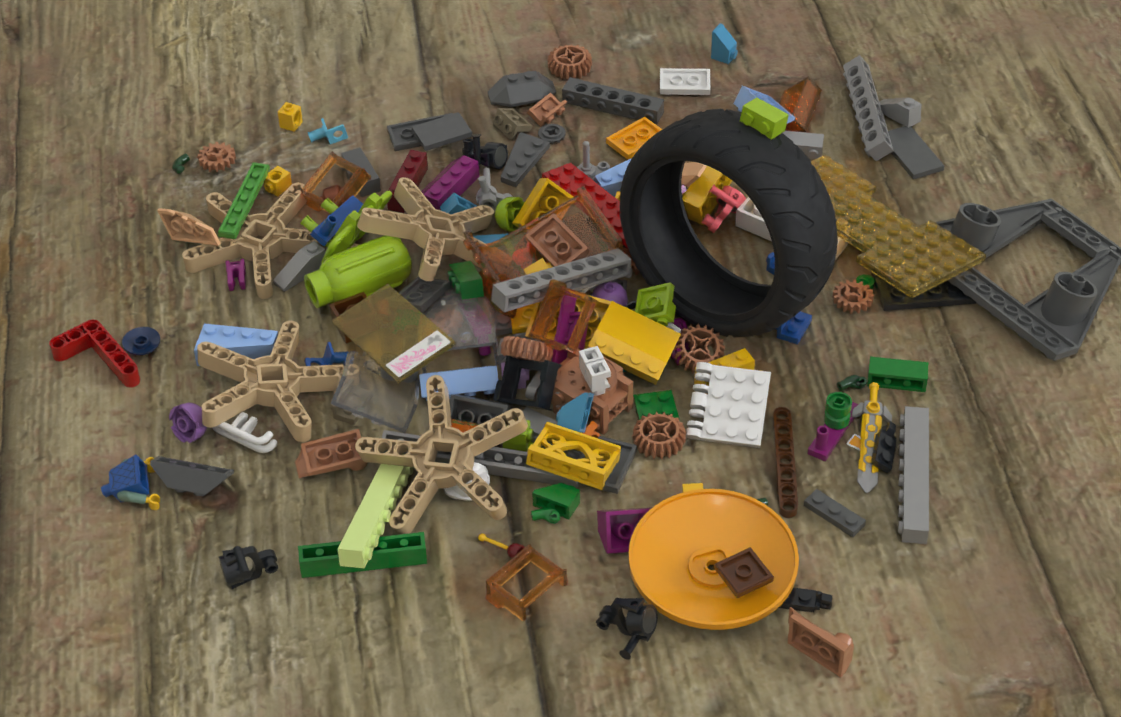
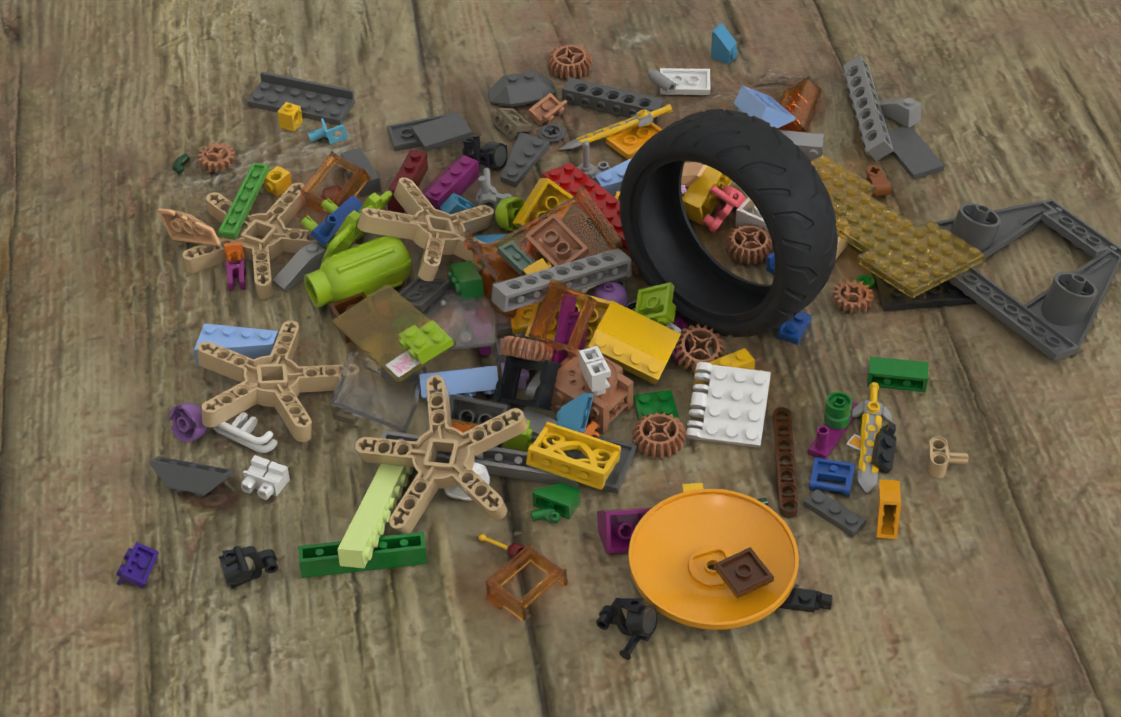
red beam [49,319,140,388] -> none
blue torso [101,454,160,510] -> none
dark blue dish [122,327,160,355] -> none
nougat slope [295,429,368,478] -> none
blue bracket [305,342,350,366] -> none
lime brick [740,97,789,140] -> none
nougat slope [787,607,854,677] -> none
dark green arm [837,375,867,391] -> none
light grey brick [898,406,929,544] -> none
none -> dark purple bracket [116,542,159,588]
none -> orange tile [224,241,245,262]
none -> white hips [241,455,290,500]
none -> dark grey bracket [247,72,355,125]
none -> lime plate [398,320,454,365]
none -> sand green plate [497,241,535,276]
none -> yellow sword [559,104,673,150]
none -> light grey cylinder [647,69,676,93]
none -> nougat gear [725,224,773,266]
none -> blue plate [809,457,855,496]
none -> dark orange piece [864,165,892,198]
none -> light orange slope [876,479,901,539]
none -> tan beam [927,436,969,478]

